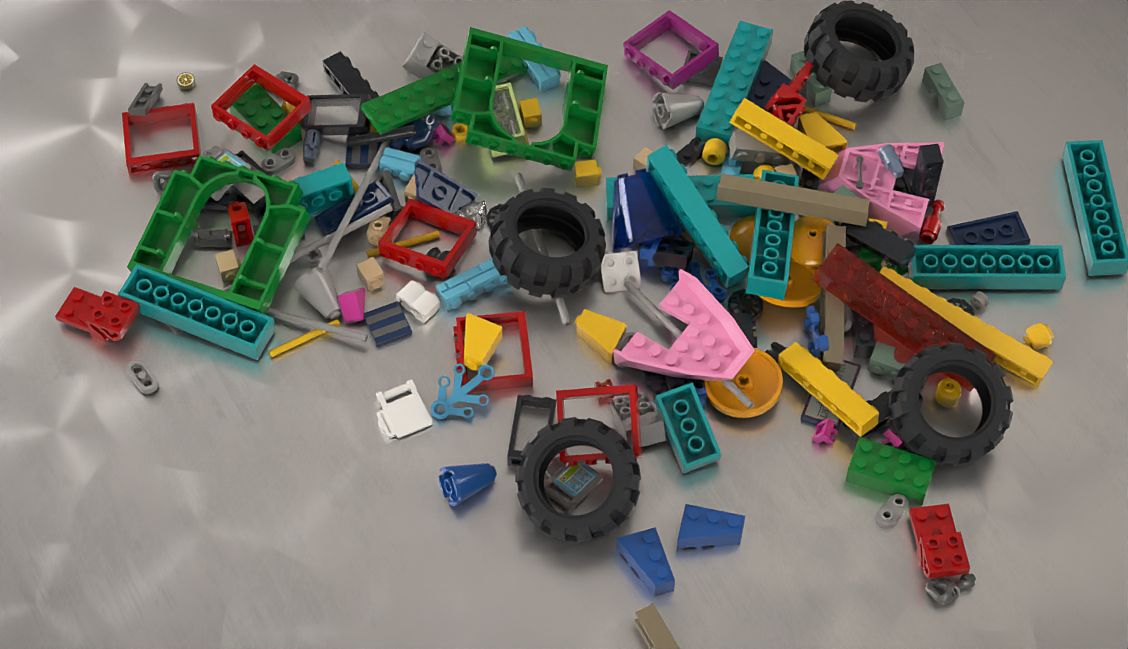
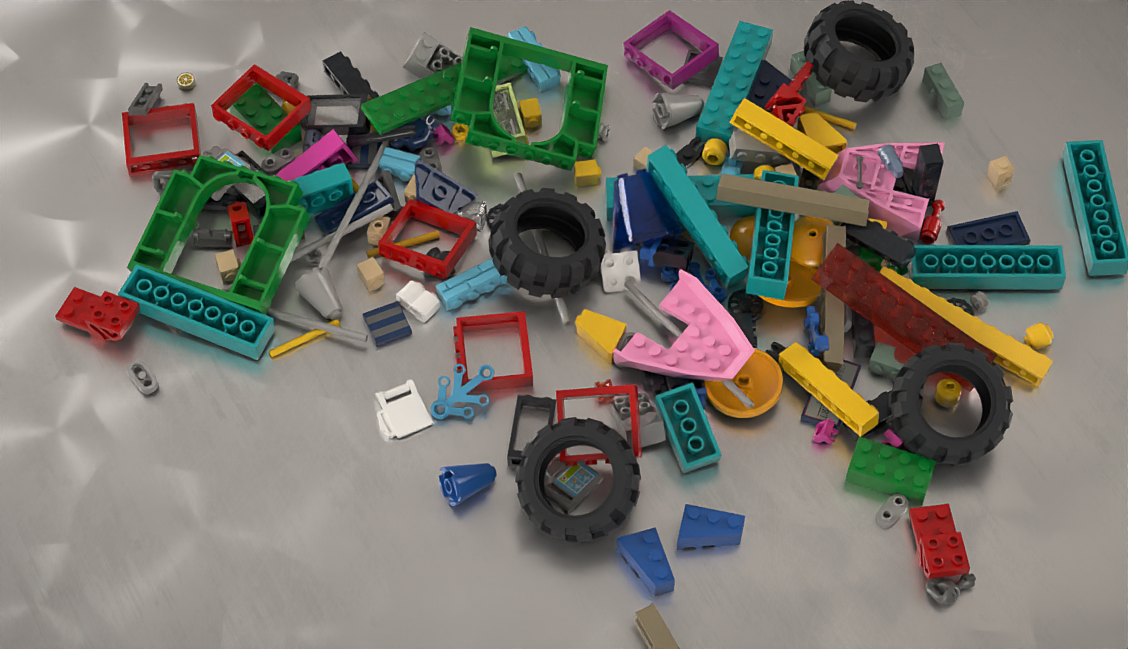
dark pink slope [338,287,366,324] -> none
yellow slope [464,313,503,371] -> none
none -> dark pink wedge [276,129,358,181]
none -> light grey bush [598,123,610,141]
none -> tan brick [986,156,1015,188]

